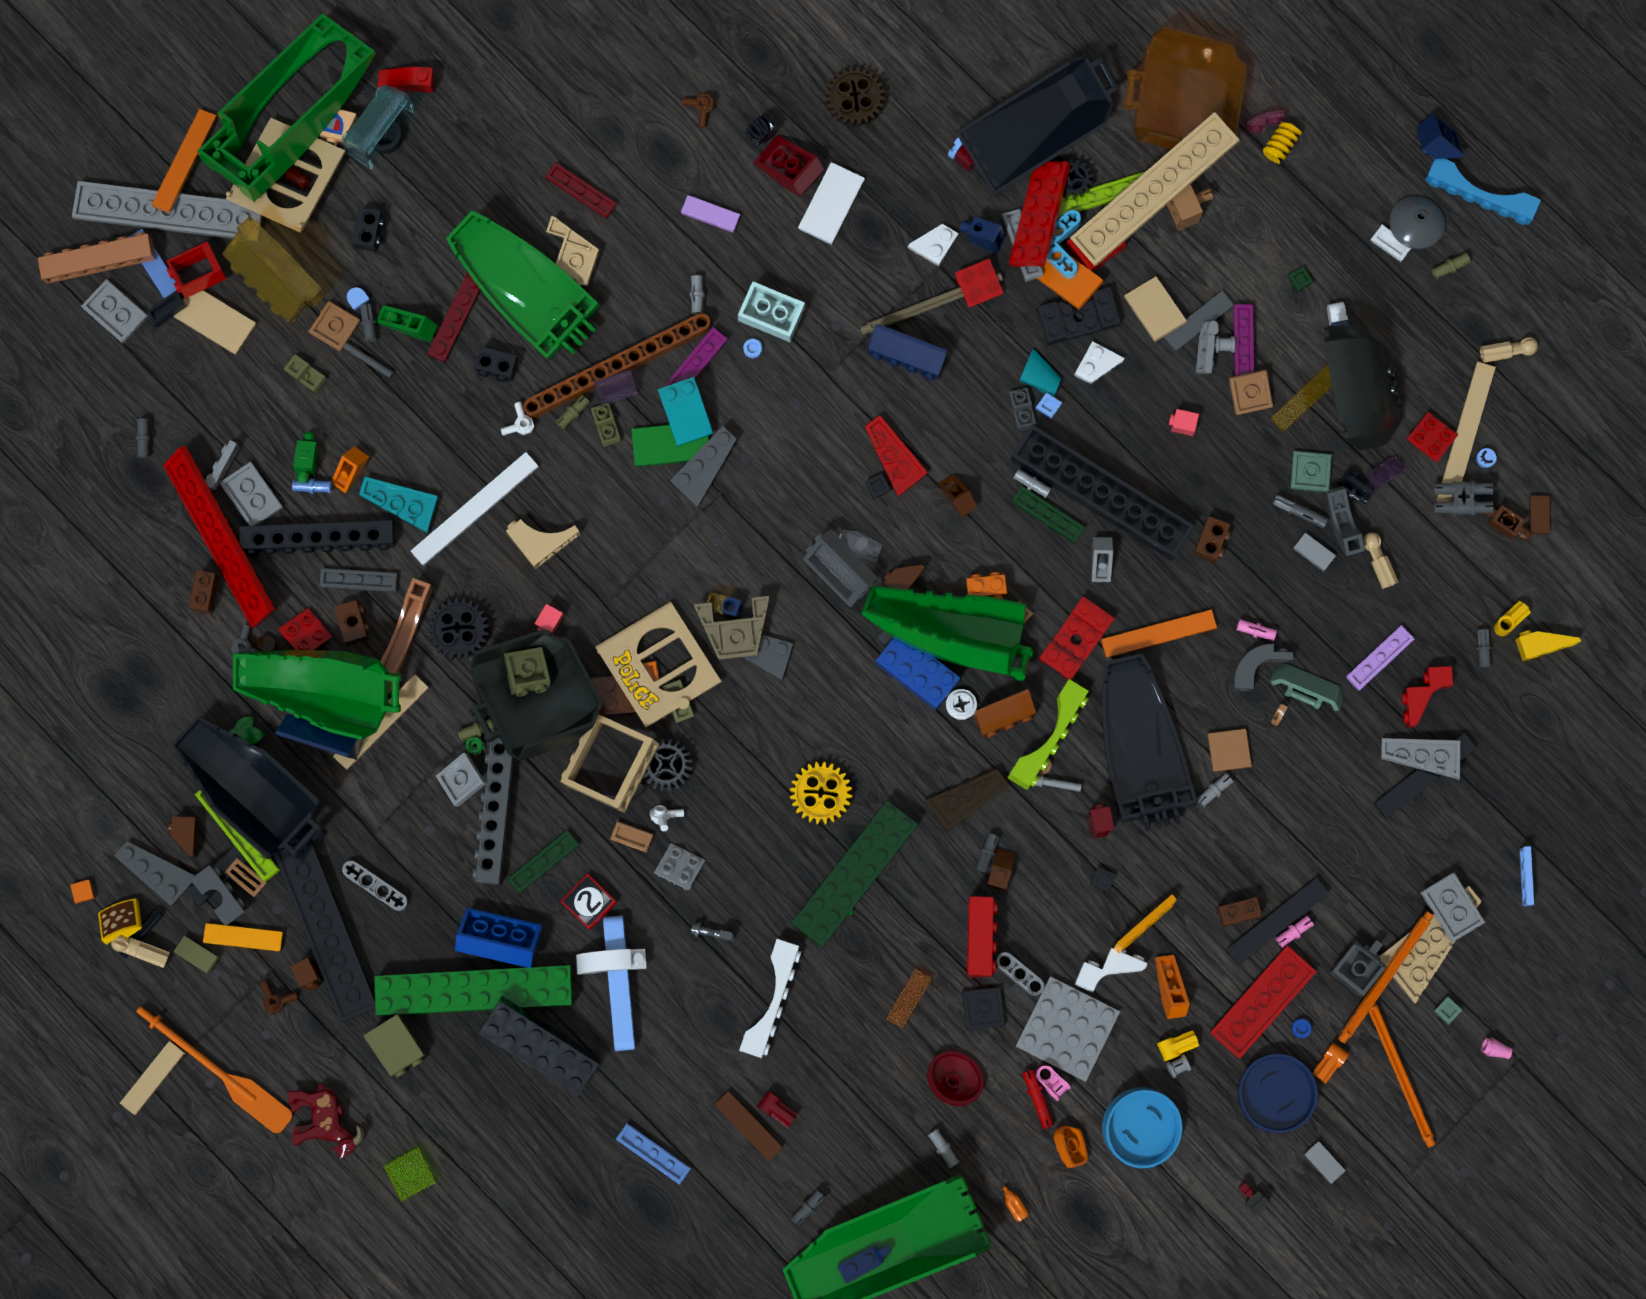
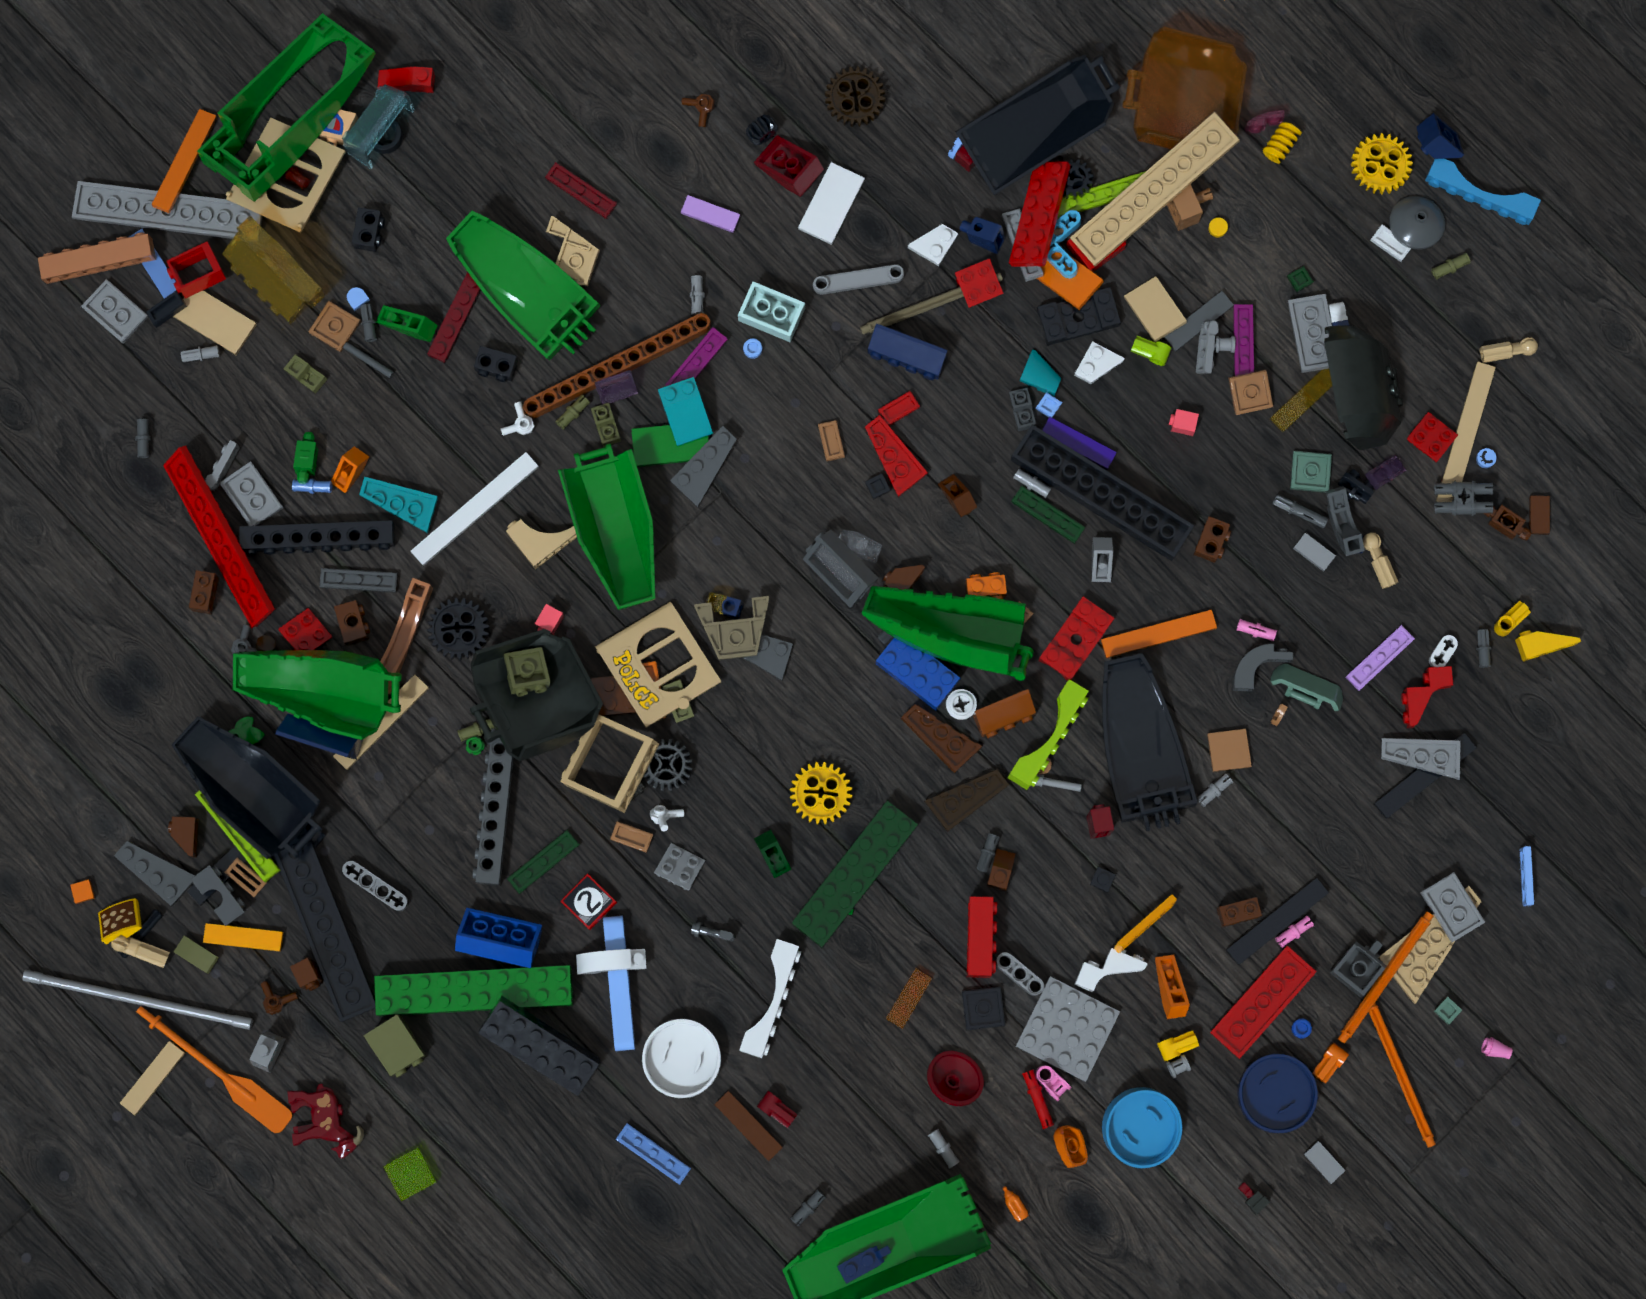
light grey plate [436,752,487,807] -> none
none -> light grey piece [23,970,253,1030]
none -> light grey axle [181,345,220,362]
none -> light grey torso [250,1031,286,1073]
none -> green windscreen [558,444,655,610]
none -> white brick [642,1019,721,1098]
none -> dark green arch [754,830,791,879]
none -> light grey piece [813,265,904,295]
none -> medium nougat tile [818,420,845,462]
none -> red tile [878,391,920,426]
none -> reddish brown wing [901,704,982,774]
none -> dark purple tile [1042,417,1117,470]
none -> lime piece [1131,336,1172,366]
none -> yellow tile [1208,218,1228,238]
none -> light grey plate [1288,294,1332,373]
none -> yellow gear [1351,133,1413,195]
none -> white beam [1429,635,1458,667]

